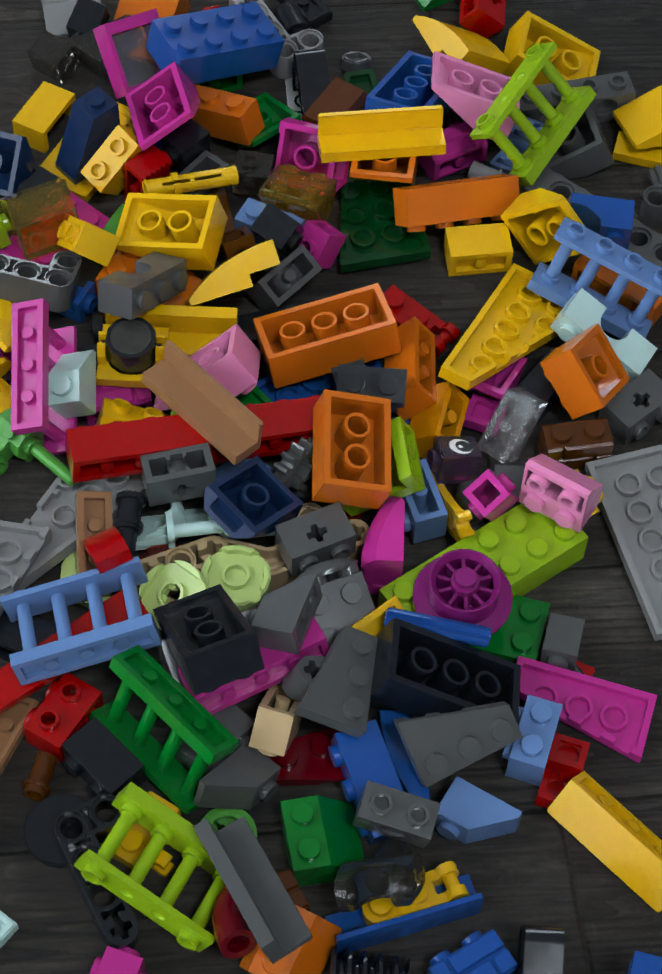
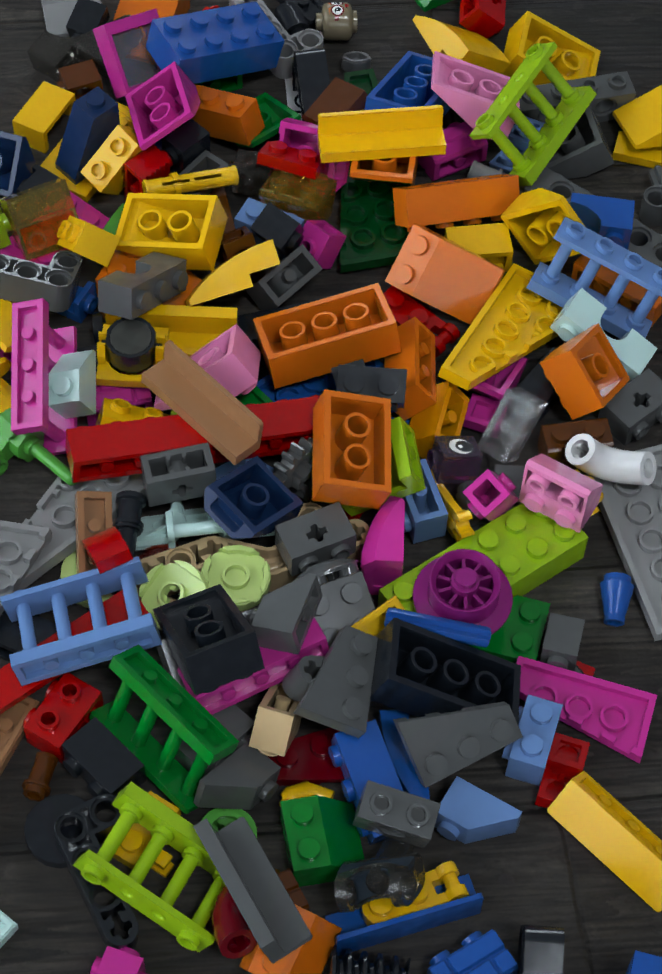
none -> reddish brown brick [56,59,103,100]
none -> red plate [256,141,325,180]
none -> yellow arm [279,781,335,806]
none -> dark tan head [315,2,358,41]
none -> orange slope [385,224,506,325]
none -> white cylinder [565,433,657,485]
none -> blue cone [600,572,635,627]

